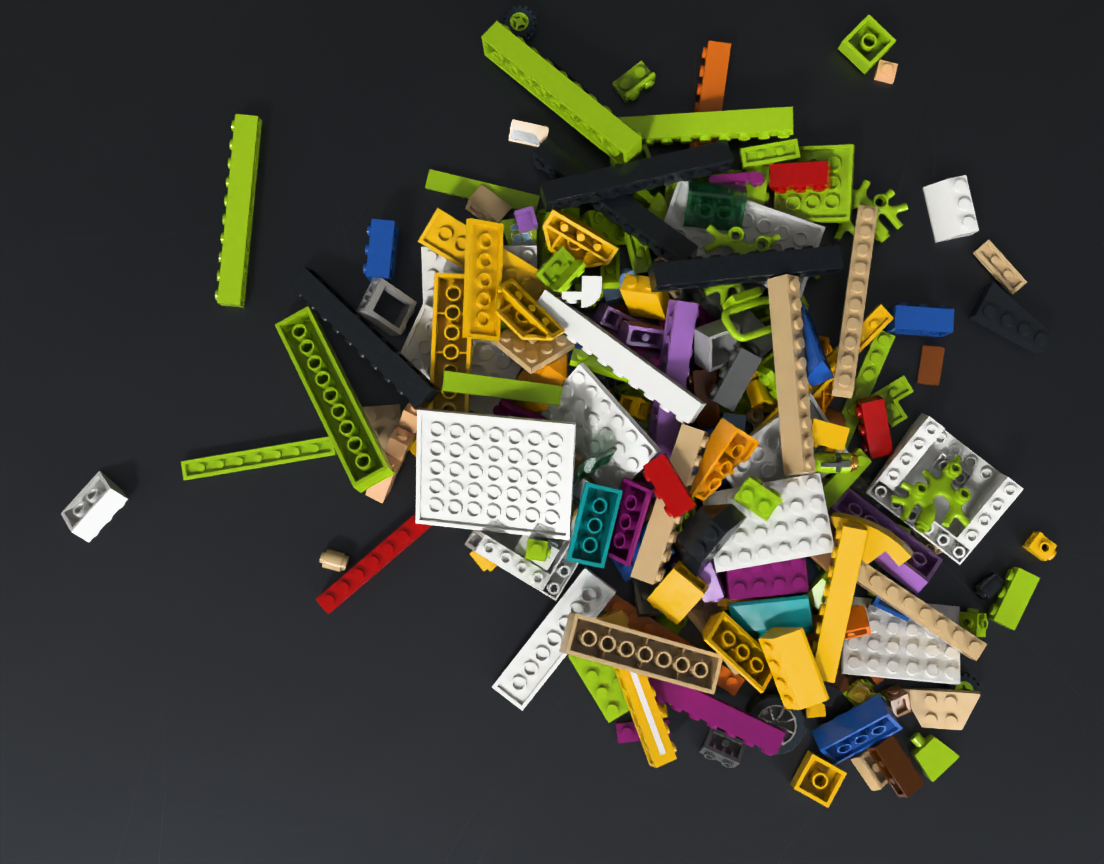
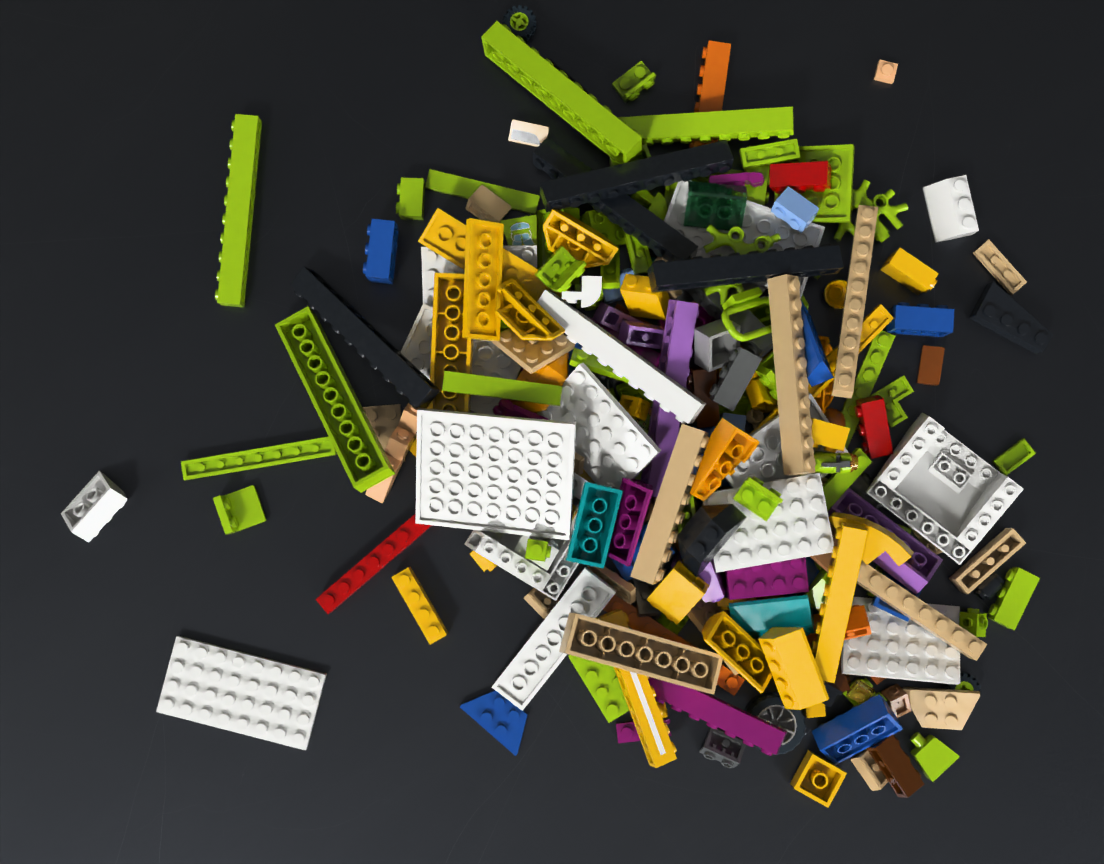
tan brick [319,549,349,572] -> none
light grey window [356,278,417,336] -> none
medium lavender panel [514,206,538,234] -> none
clear green slope [573,446,617,485] -> none
red brick [642,453,697,519] -> none
lime brick [838,15,896,74] -> none
lime plant [890,455,971,533] -> none
yellow brick [1022,531,1057,561] -> none
none -> white plate [156,636,327,750]
none -> lime bracket [213,485,266,535]
none -> yellow brick [391,566,448,645]
none -> lime brick [396,177,425,220]
none -> blue wing [460,690,527,756]
none -> tan slope [524,588,559,619]
none -> tan plate [587,565,636,605]
none -> light blue brick [771,186,820,233]
none -> yellow hair [823,280,847,309]
none -> yellow brick [880,248,939,295]
none -> tan brick [949,528,1026,594]
none -> lime tile [992,438,1036,476]

